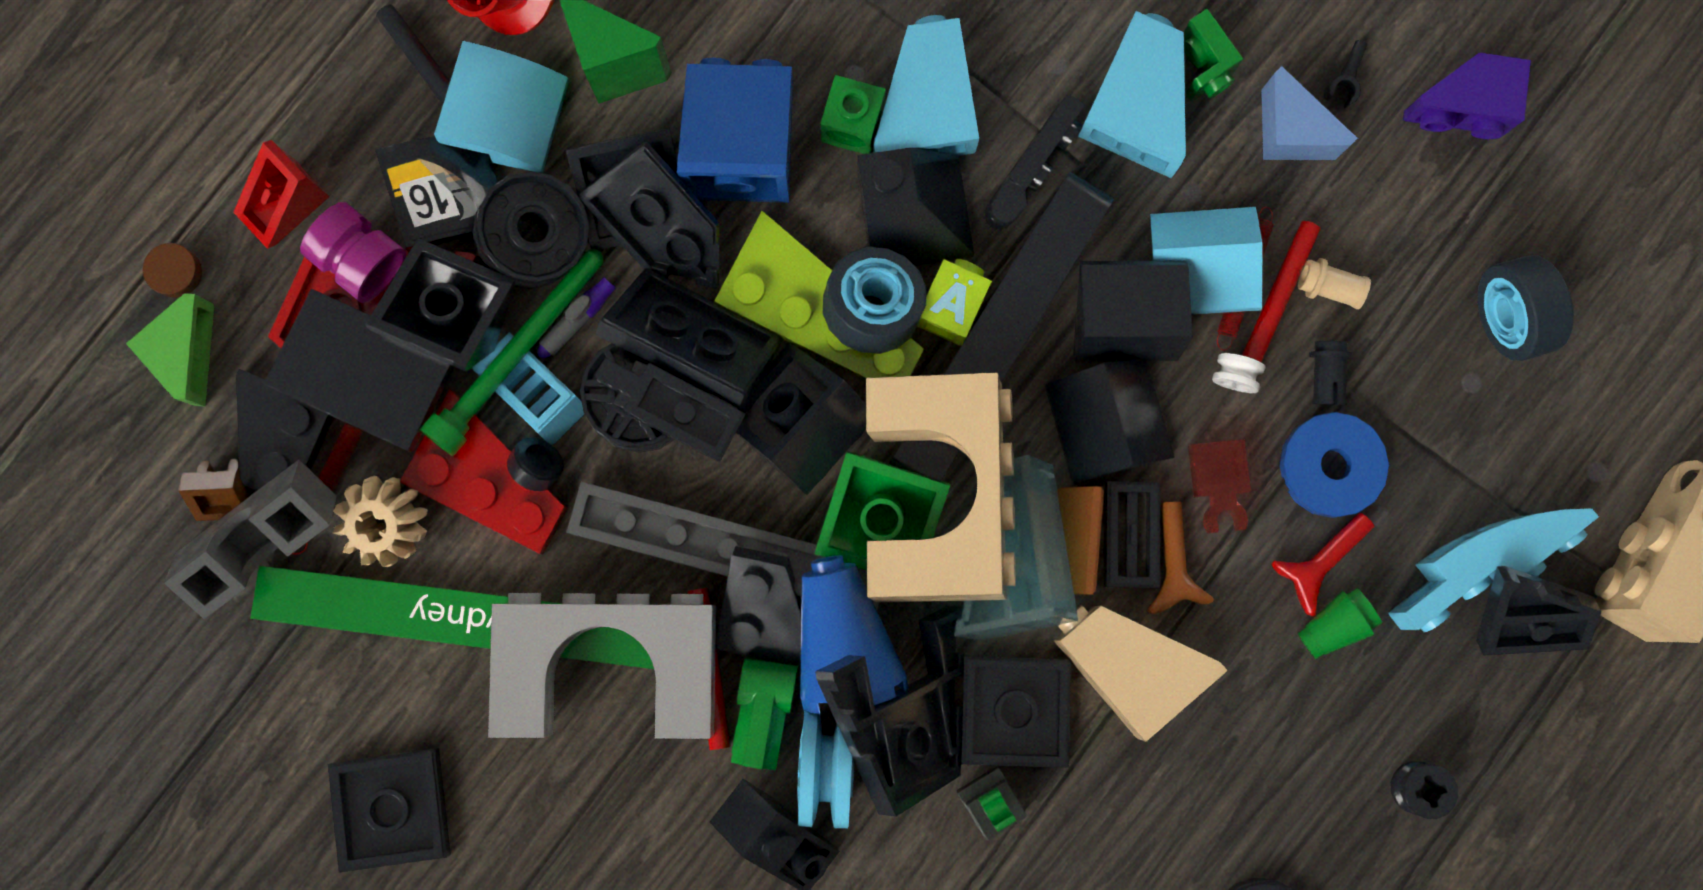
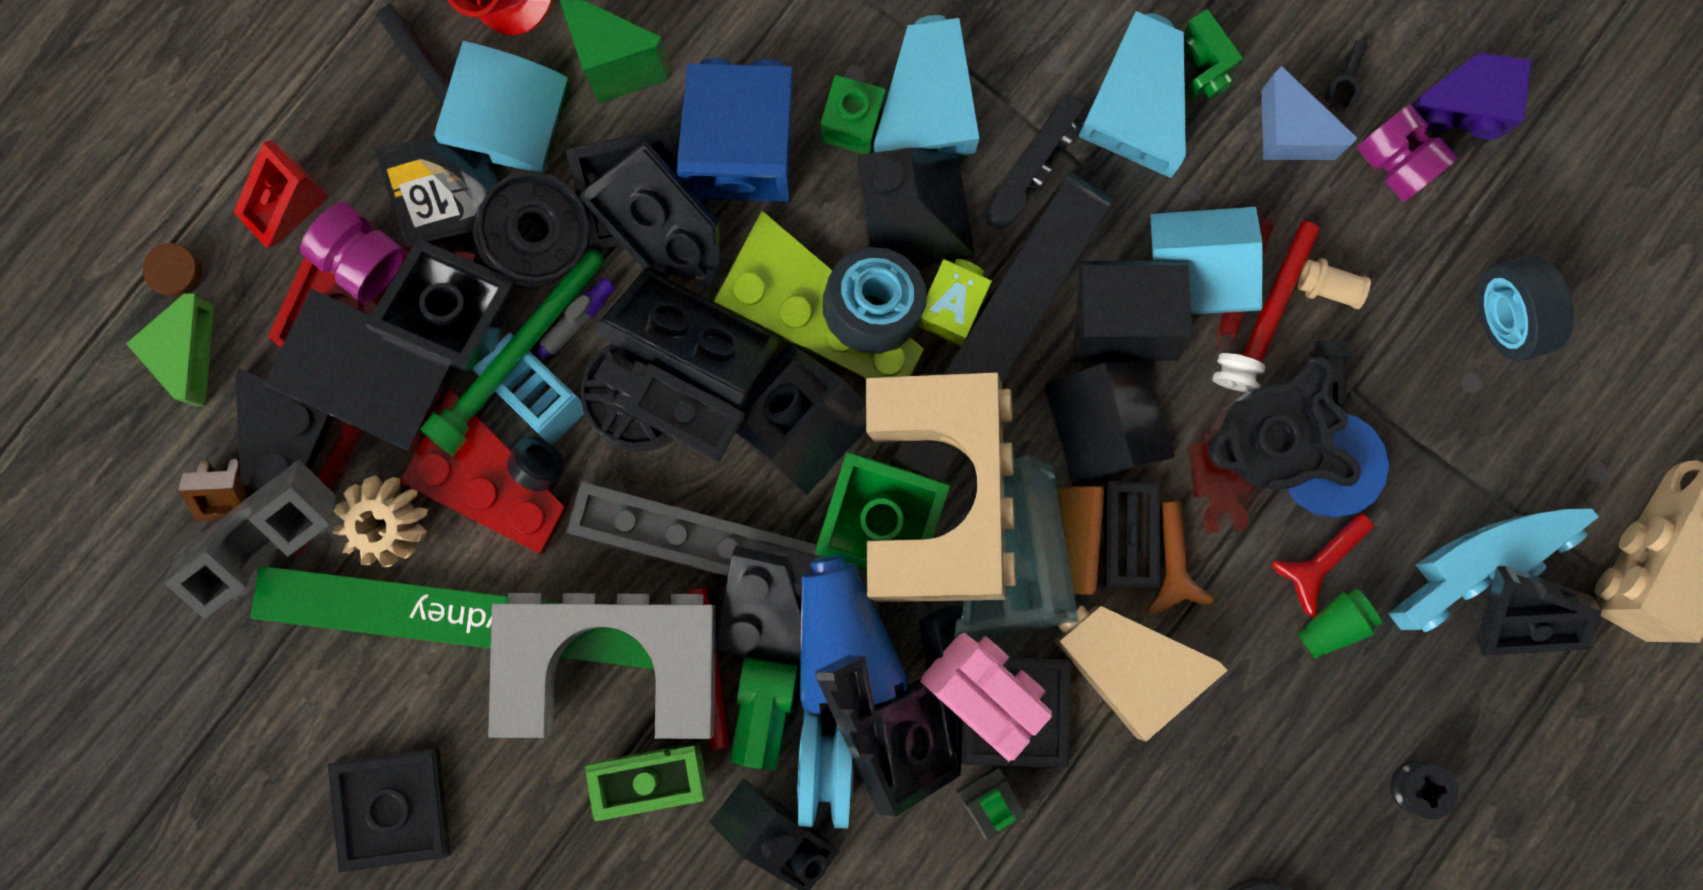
none -> bright green brick [585,742,709,822]
none -> bright pink brick [920,633,1052,761]
none -> black tile [1207,356,1361,490]
none -> magenta wheel [1356,103,1458,203]

